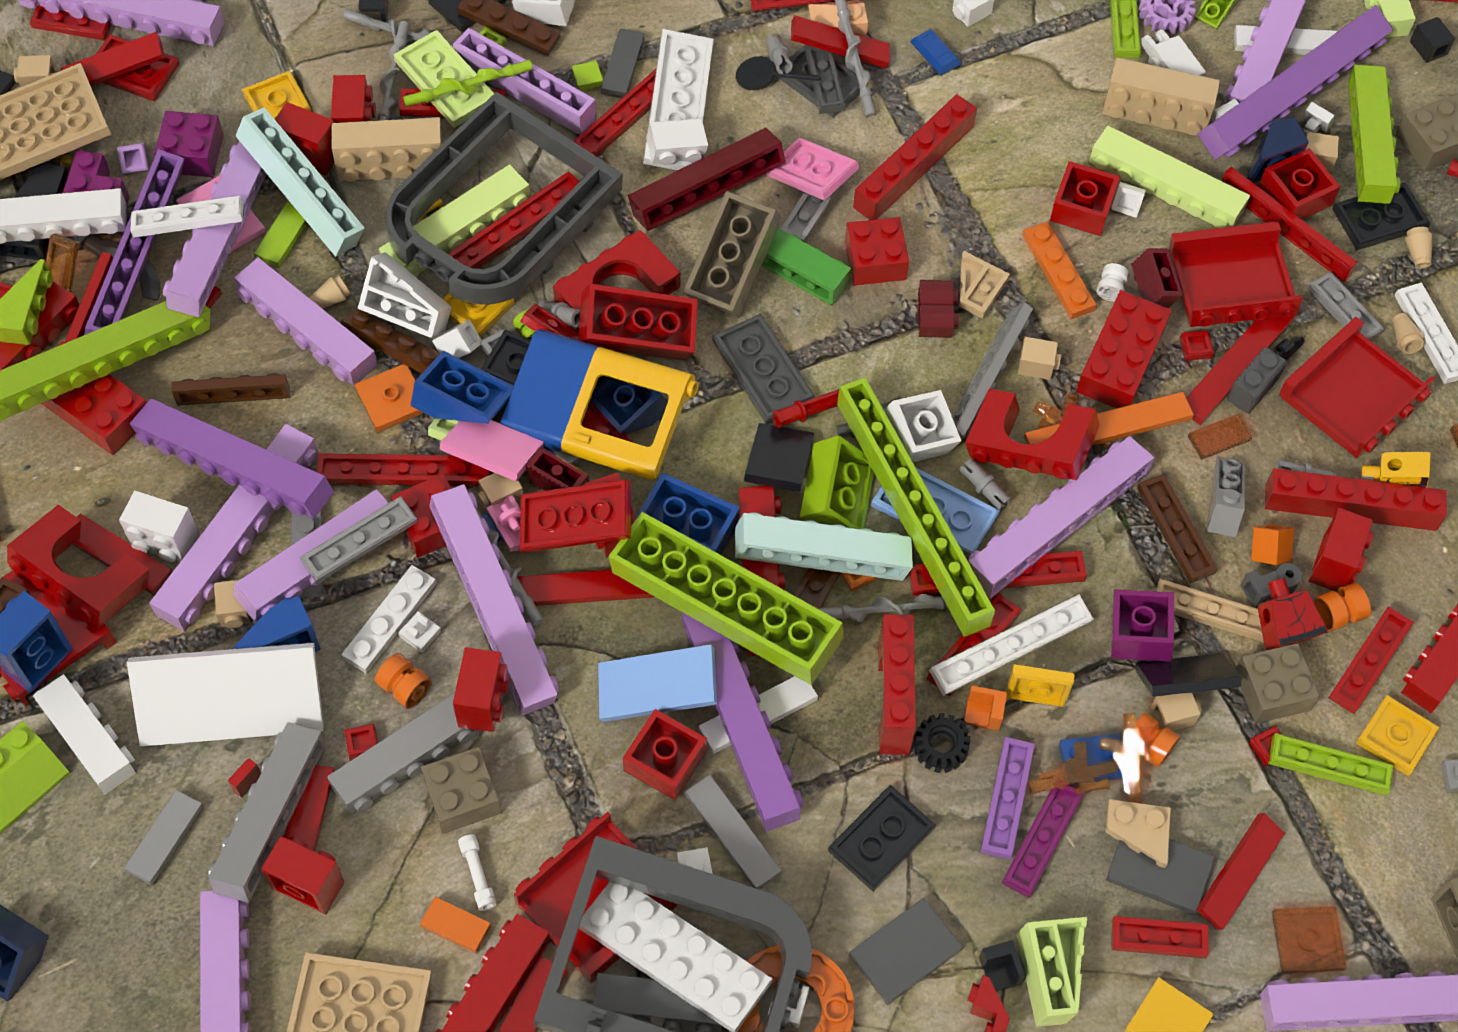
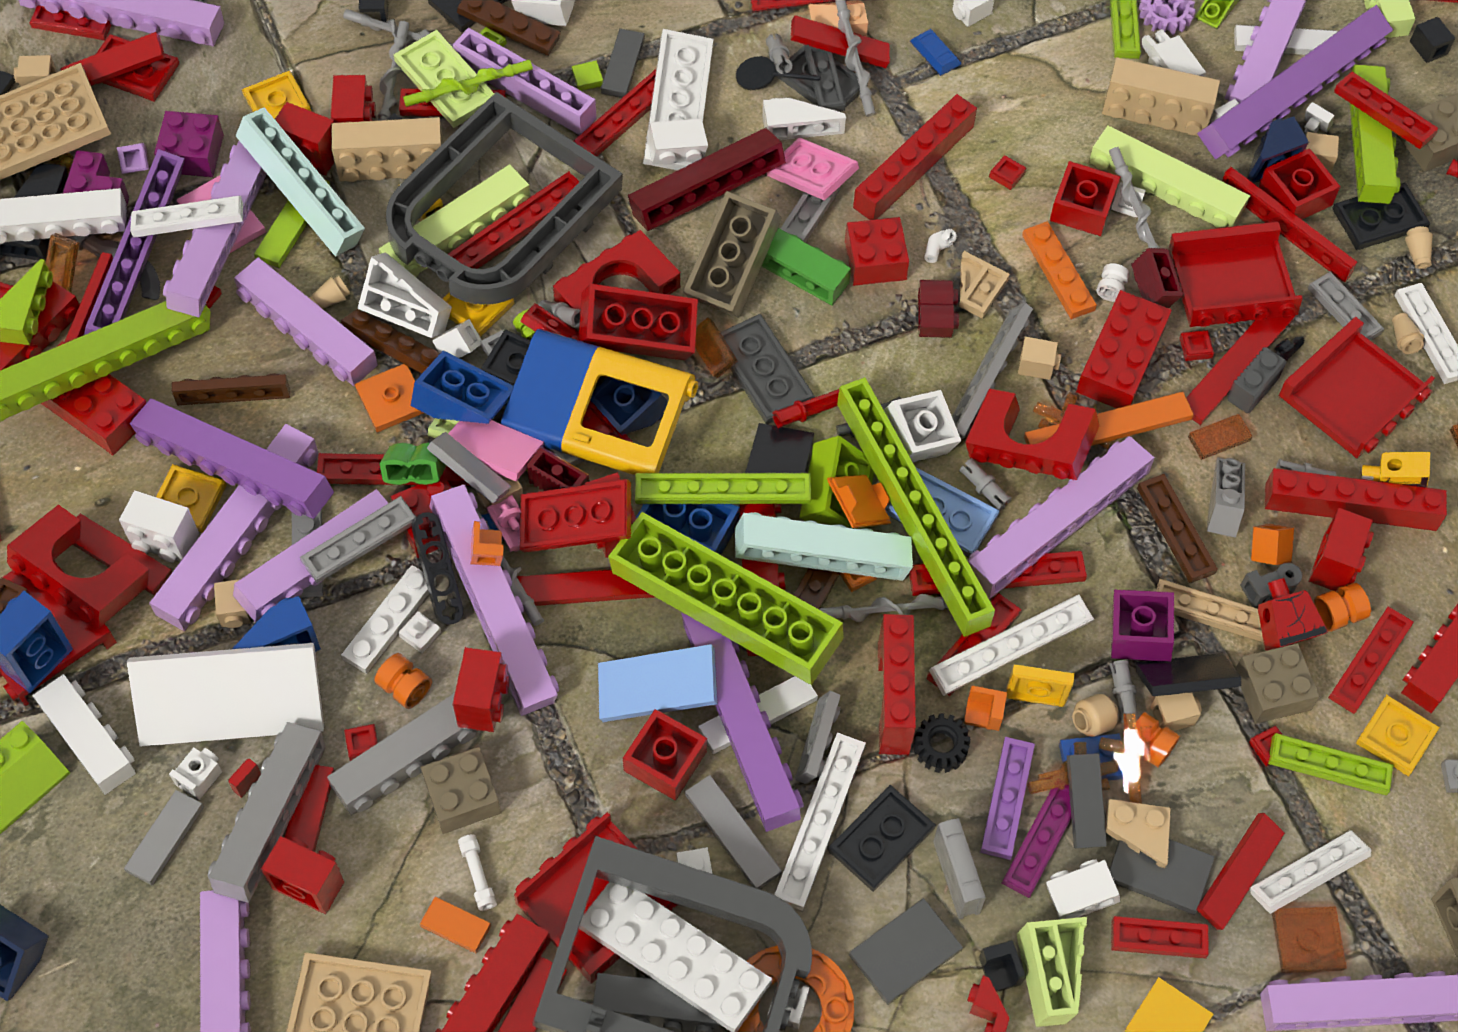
none -> yellow tile [156,464,227,533]
none -> white brick [169,748,222,801]
none -> bright green brick [380,443,447,485]
none -> black beam [411,512,463,625]
none -> light grey tile [427,432,512,504]
none -> orange panel [470,521,504,566]
none -> lime tile [635,473,811,504]
none -> clear orange tile [695,317,738,378]
none -> white slope [762,98,846,140]
none -> white plate [775,733,866,911]
none -> light grey plate [795,691,841,784]
none -> orange piece [827,475,891,528]
none -> white arm [924,229,957,263]
none -> light grey piece [933,818,986,920]
none -> red tile [989,155,1026,190]
none -> white brick [1046,859,1120,919]
none -> dark grey tile [1067,753,1107,848]
none -> tan head [1072,694,1118,737]
none -> light grey piece [1109,147,1160,248]
none -> light grey pin [1109,660,1140,723]
none -> white tile [1250,830,1371,914]
none -> red plate [1334,72,1438,149]

